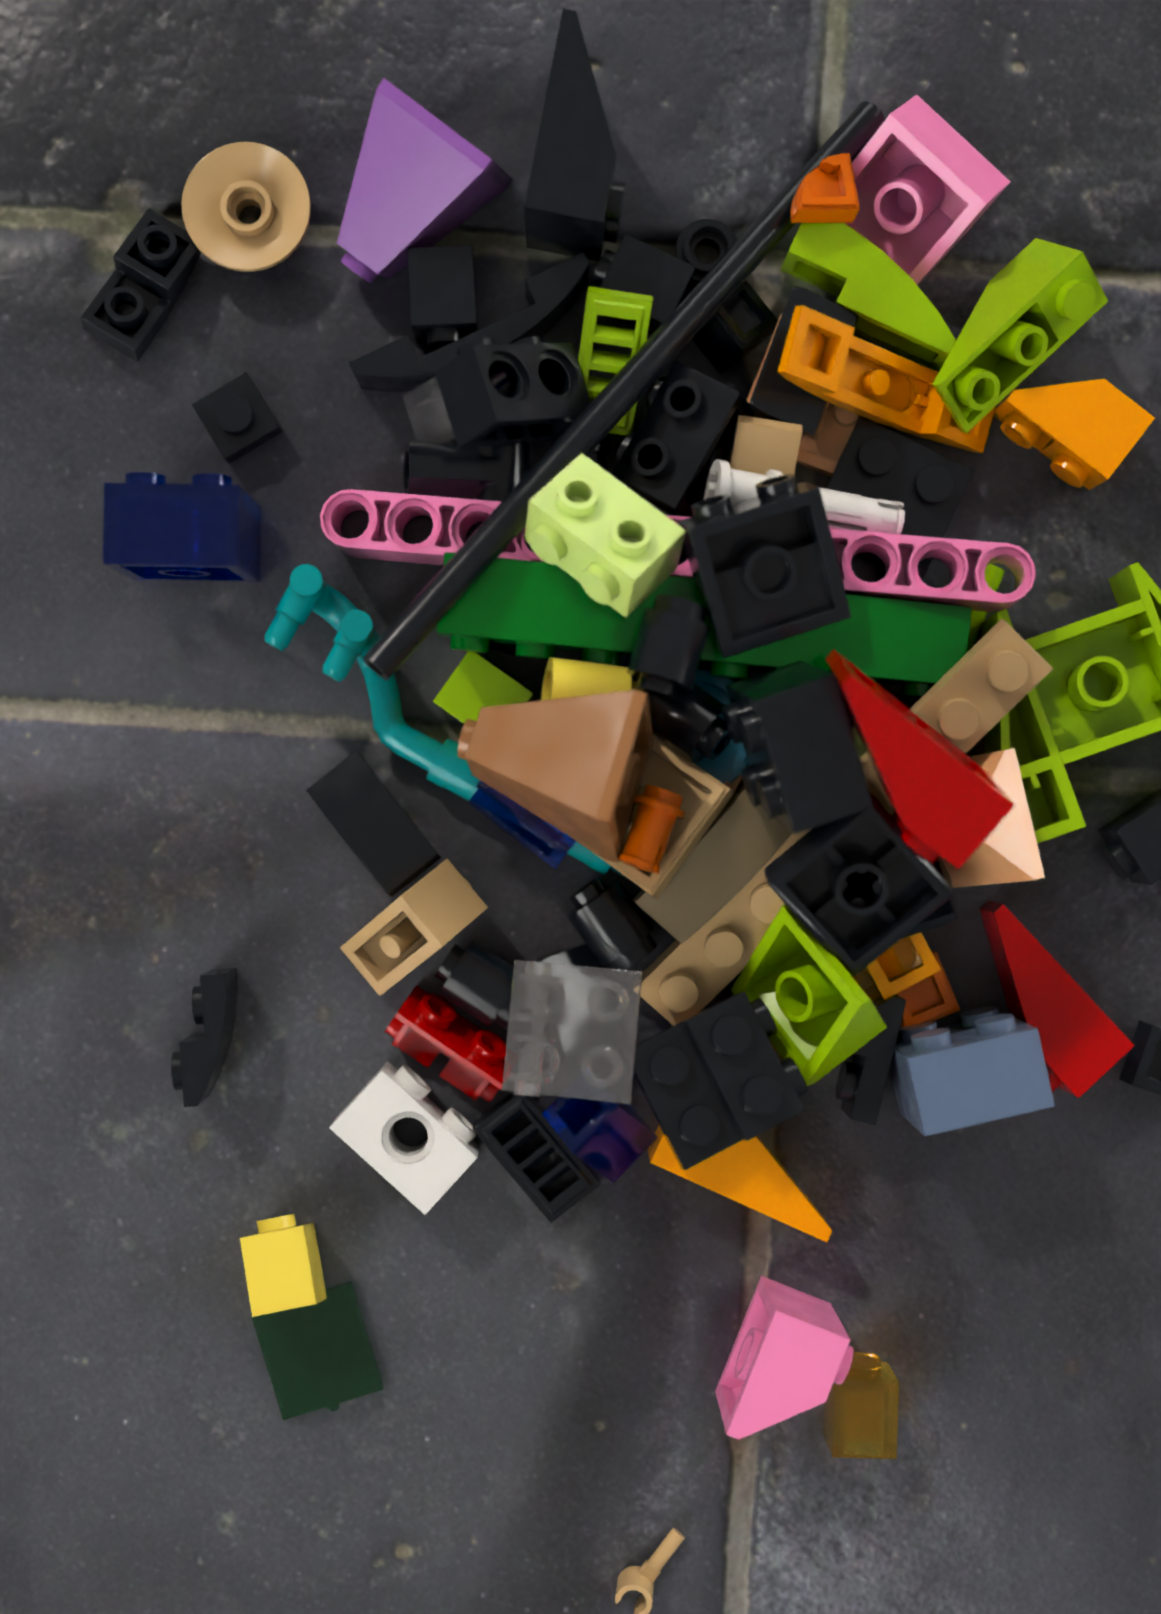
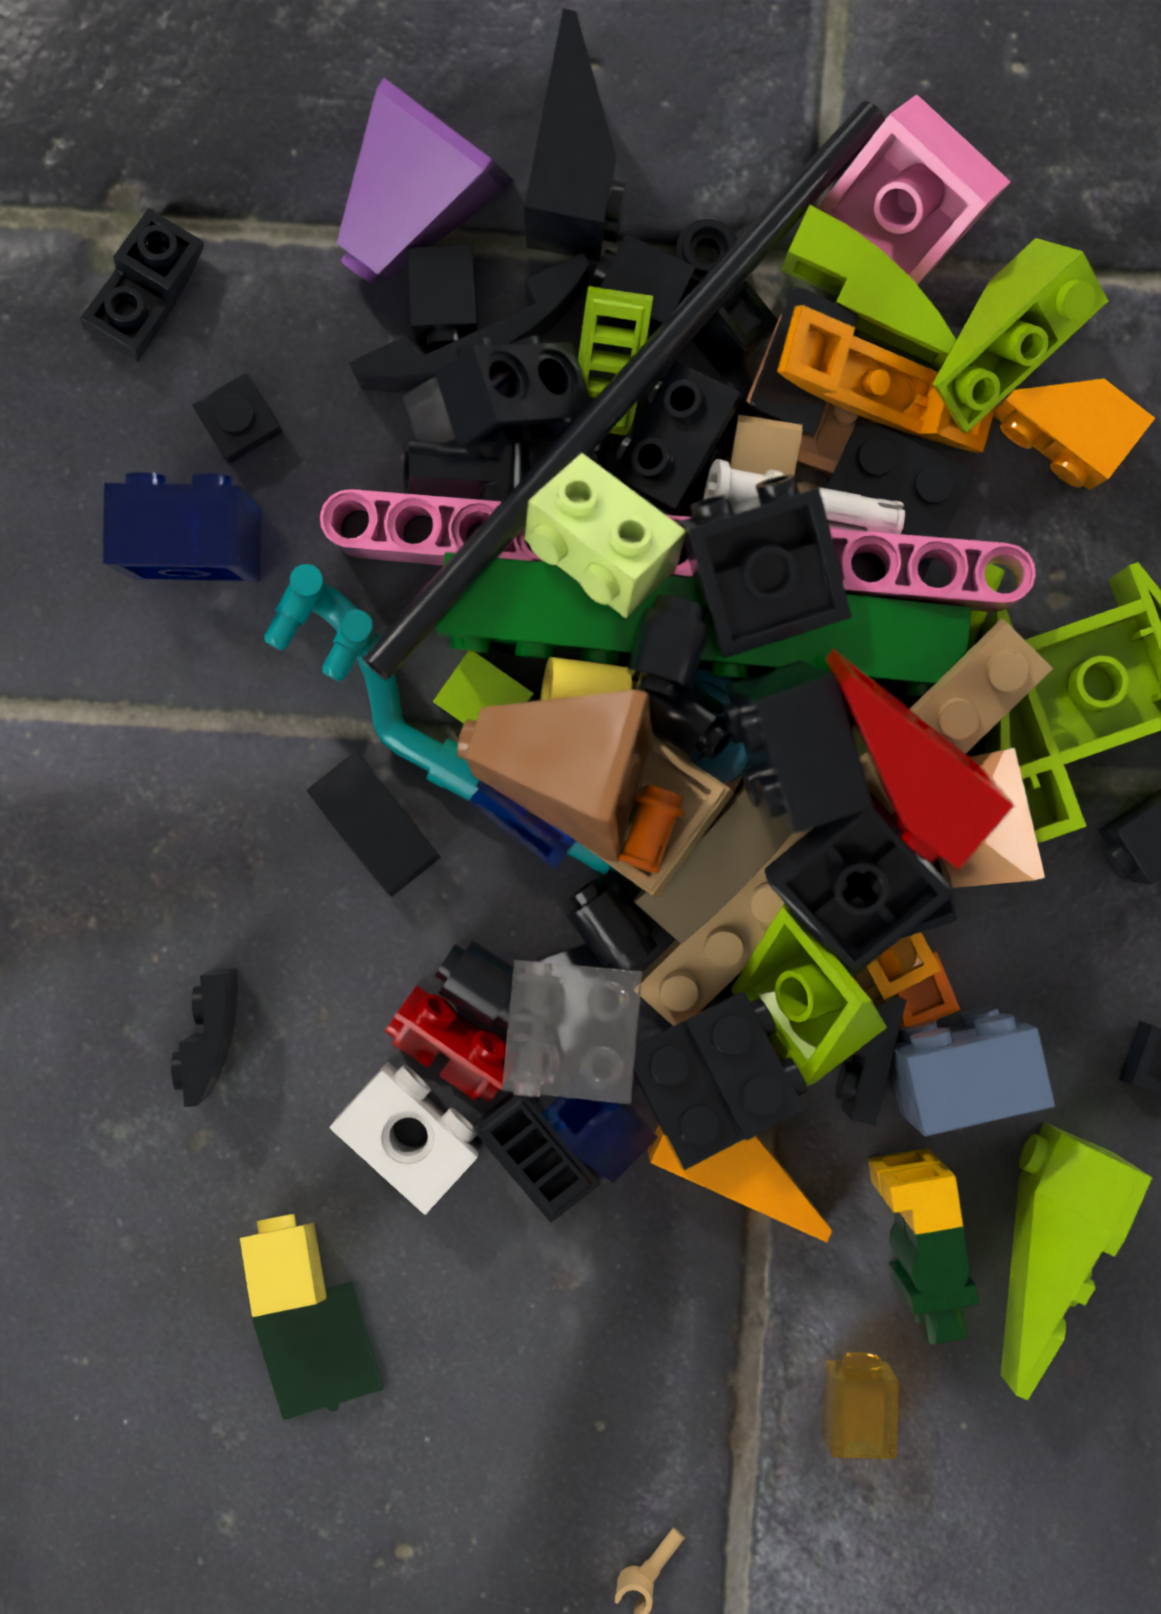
tan dish [181,142,311,272] -> none
tan slope [340,858,488,996] -> none
bright pink slope [715,1276,853,1440] -> none
orange tile [790,153,860,223] -> none
red slope [979,900,1135,1099] -> none
none -> hips [867,1148,979,1344]
none -> lime wedge [1001,1122,1153,1401]

